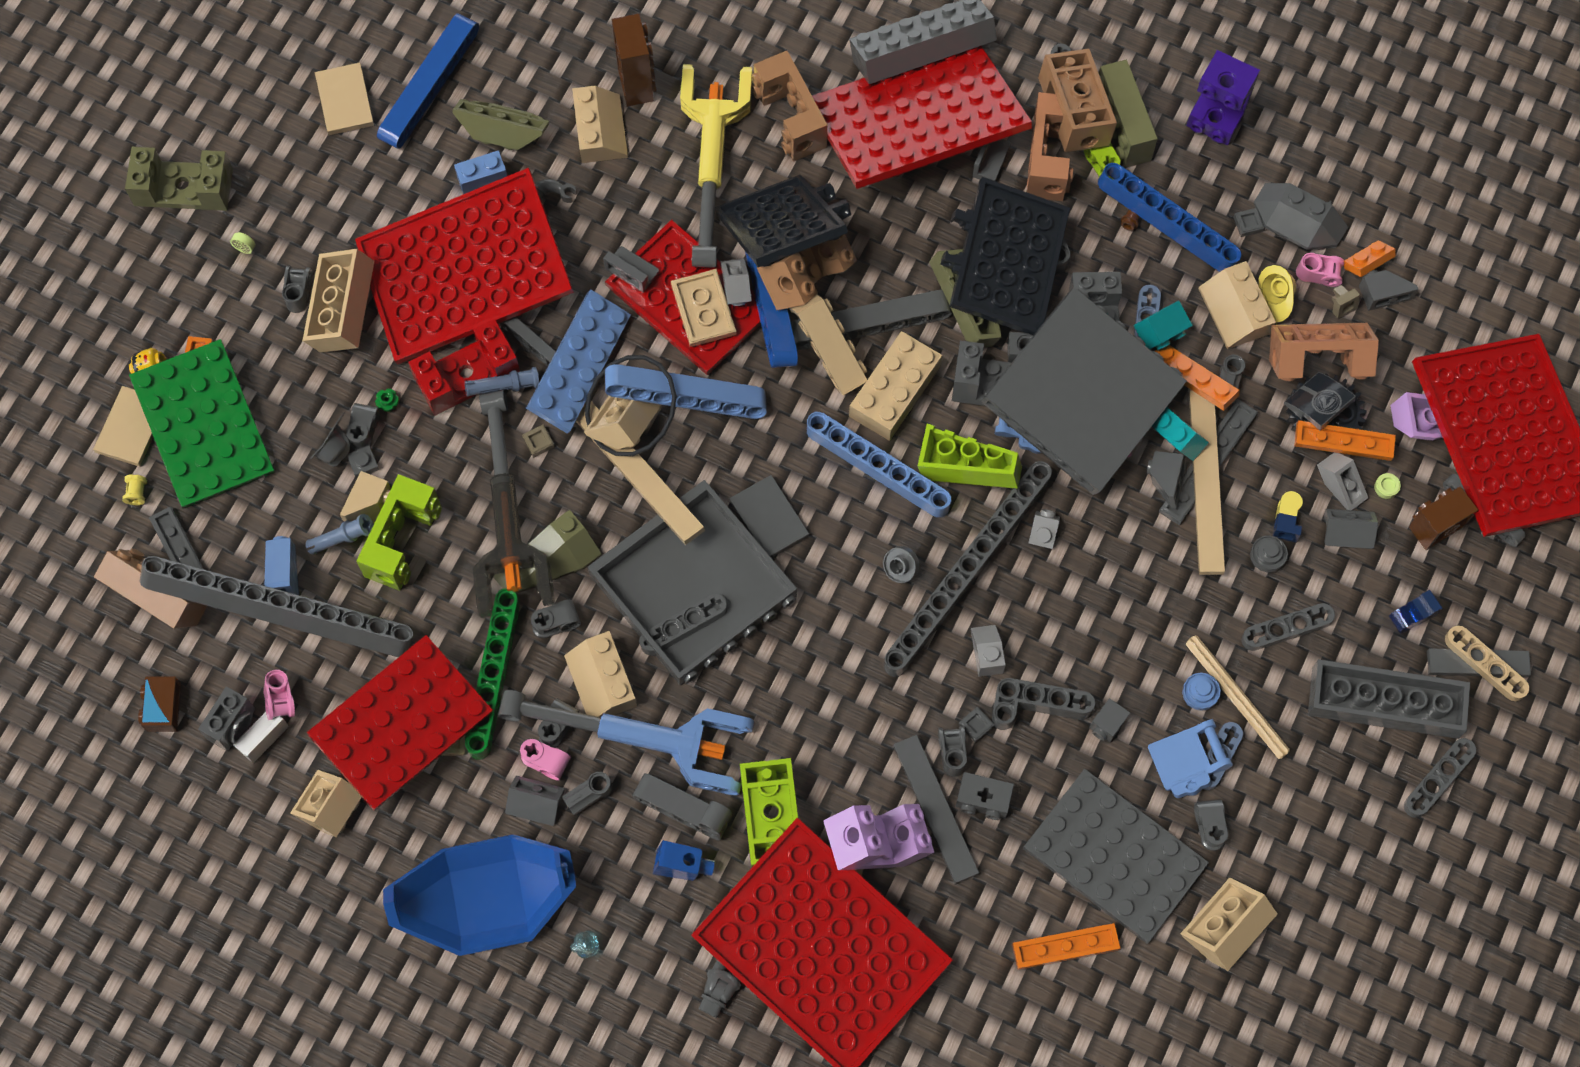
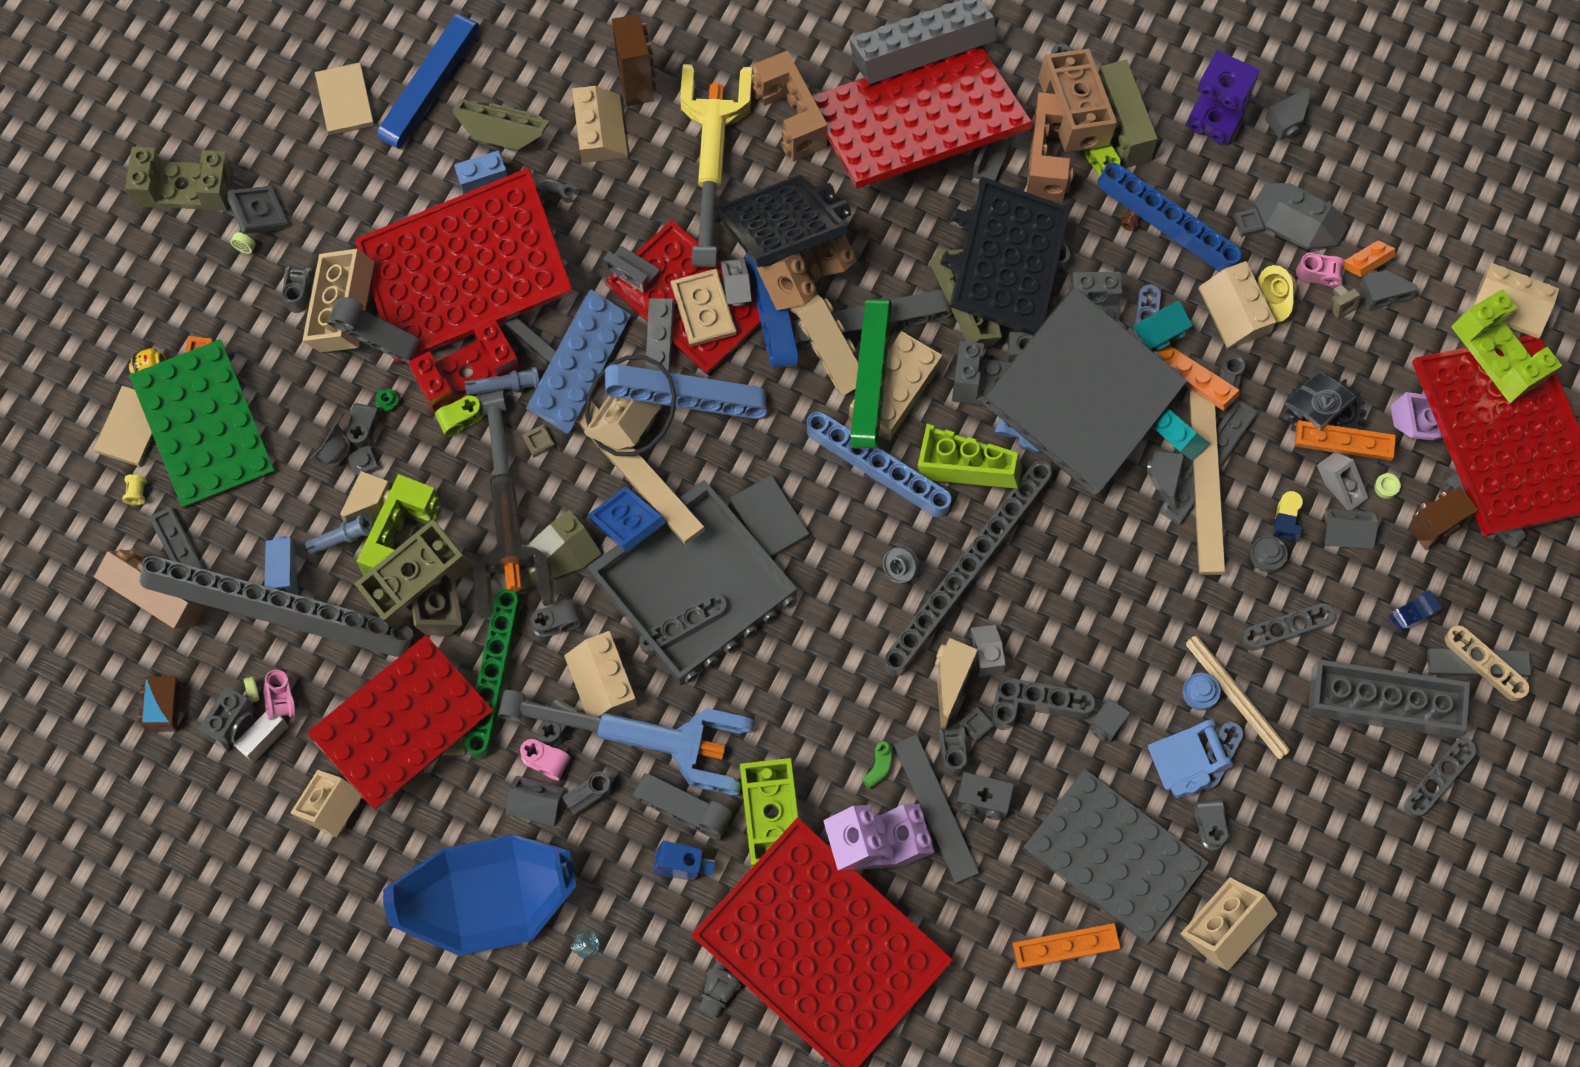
light grey bracket [1029,509,1060,549] -> none
nougat plate [1269,323,1379,381] -> none
none -> dark grey tile [226,186,288,234]
none -> yellowish green tile [244,677,259,703]
none -> dark grey beam [326,297,421,363]
none -> olive plate [354,519,473,630]
none -> dark tan slope [406,565,462,636]
none -> lime piece [435,395,484,437]
none -> blue plate [587,486,665,553]
none -> dark grey plate [645,298,675,373]
none -> green beam [851,299,892,448]
none -> bright green arm [862,741,892,789]
none -> tan slope [935,638,978,730]
none -> dark grey slope [1265,88,1311,140]
none -> lime plate [1451,289,1562,403]
none -> tan slope [1473,263,1559,339]

